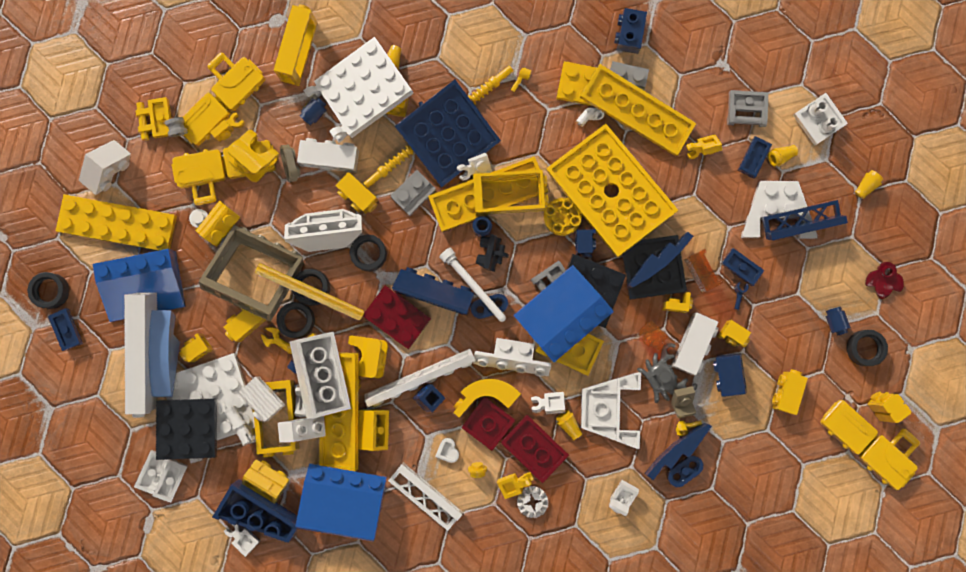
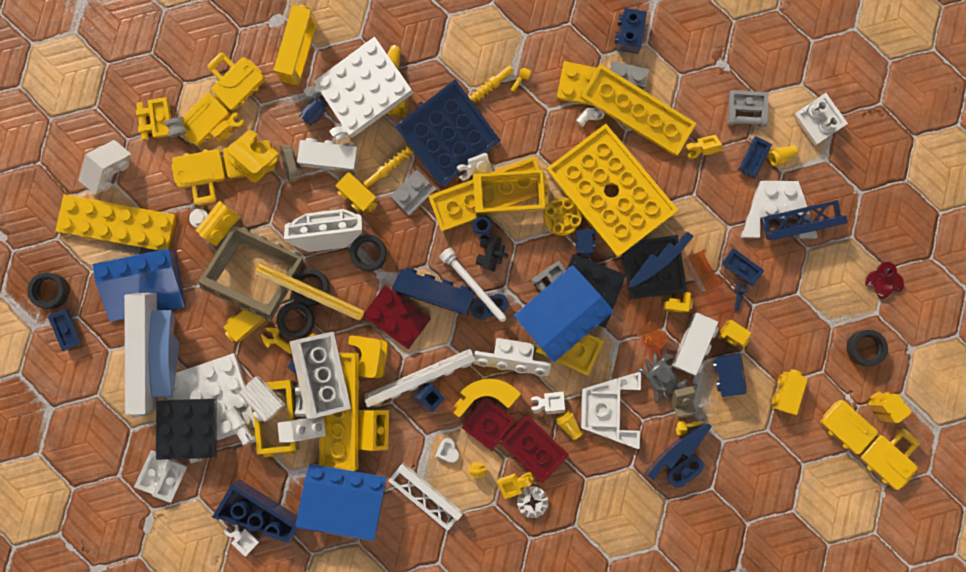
yellow brick [179,333,213,362] -> none
yellow brick [242,459,289,504] -> none
white bracket [609,480,639,516] -> none
dark blue brick [825,306,851,336] -> none
yellow cone [854,170,883,199] -> none

